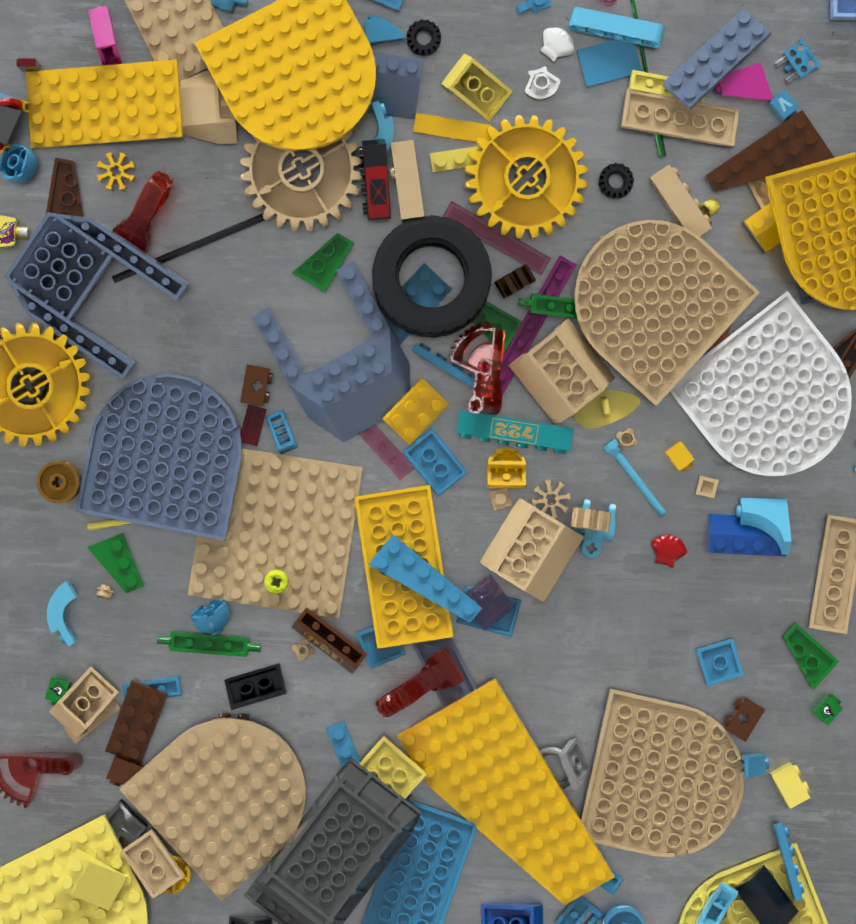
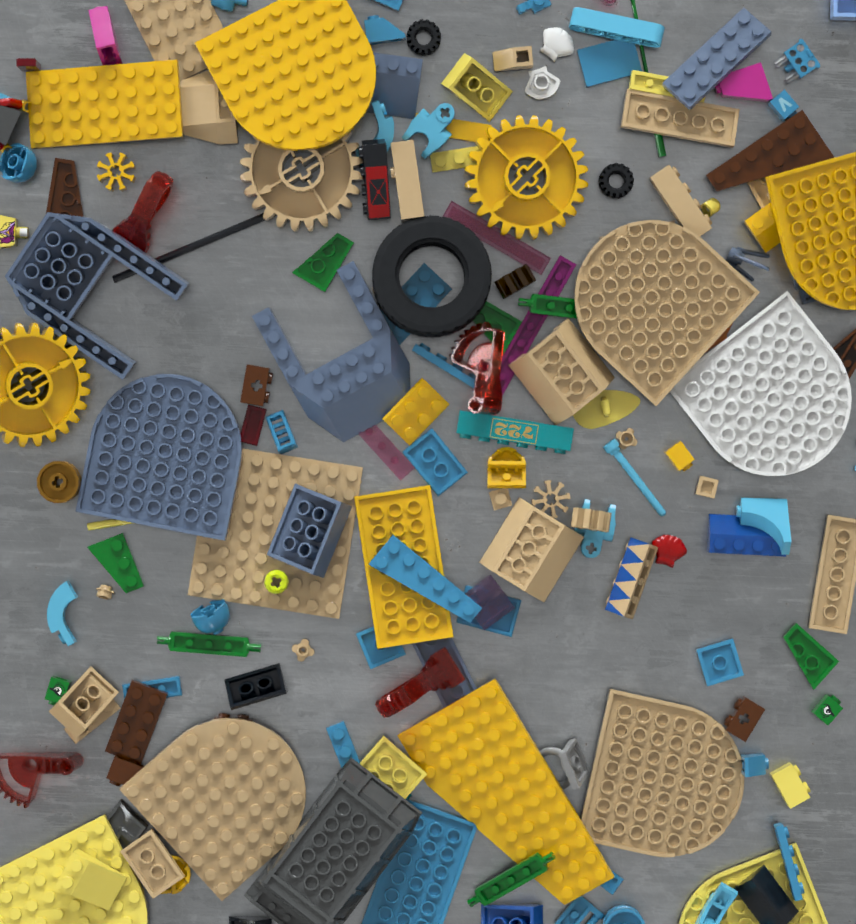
reddish brown brick [291,607,367,674] -> none
none -> sand blue slope [267,484,352,578]
none -> medium azure piece [402,103,455,159]
none -> green plate [467,852,556,907]
none -> tan slope [493,46,533,72]
none -> tan brick [605,538,658,619]
none -> sand blue plant [726,246,770,281]

